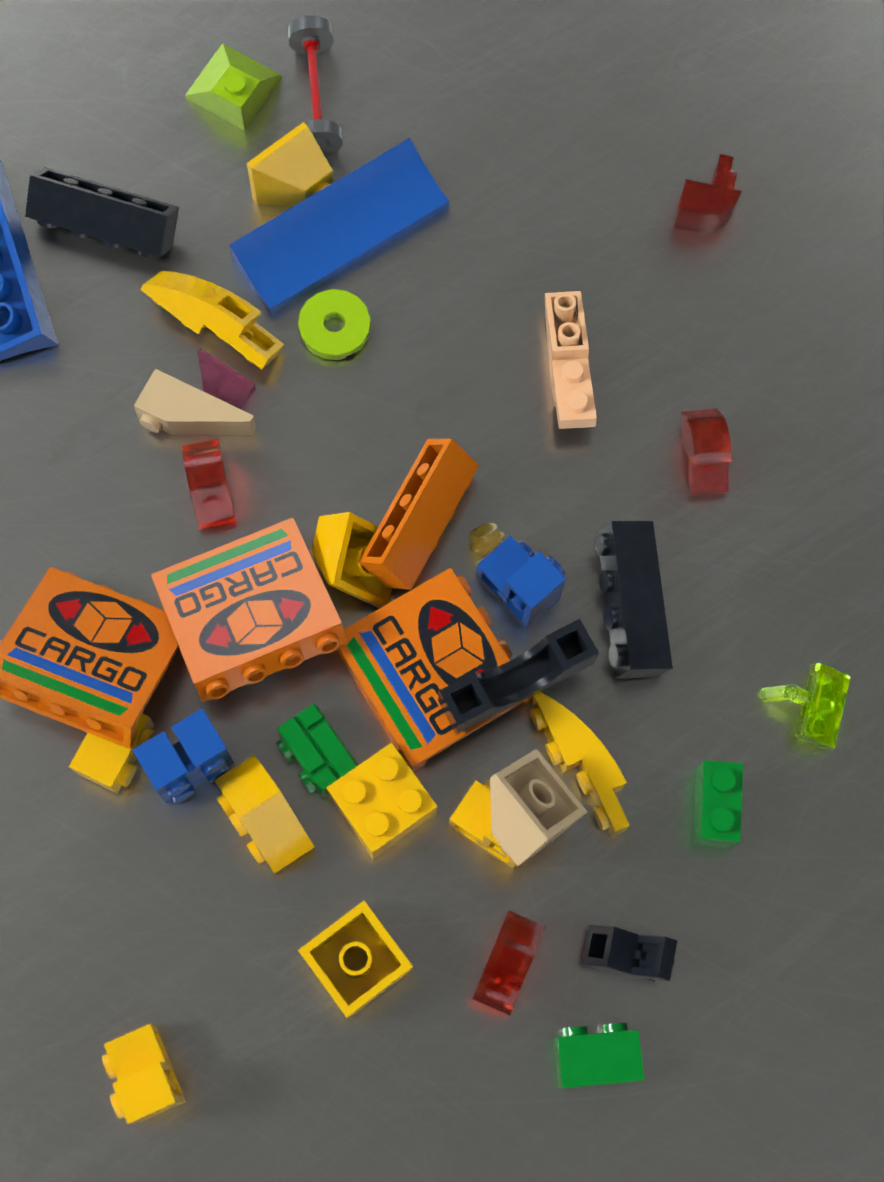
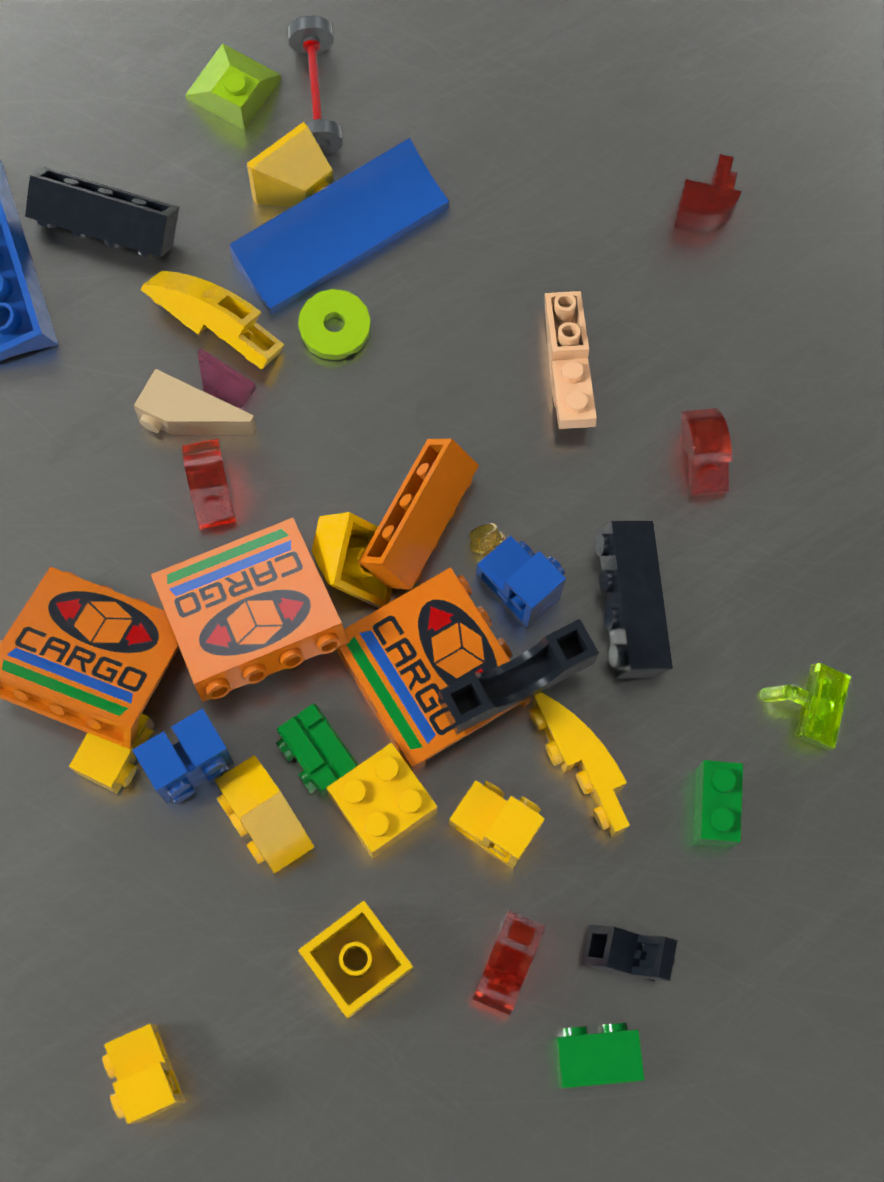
tan slope [490,749,588,866] -> none

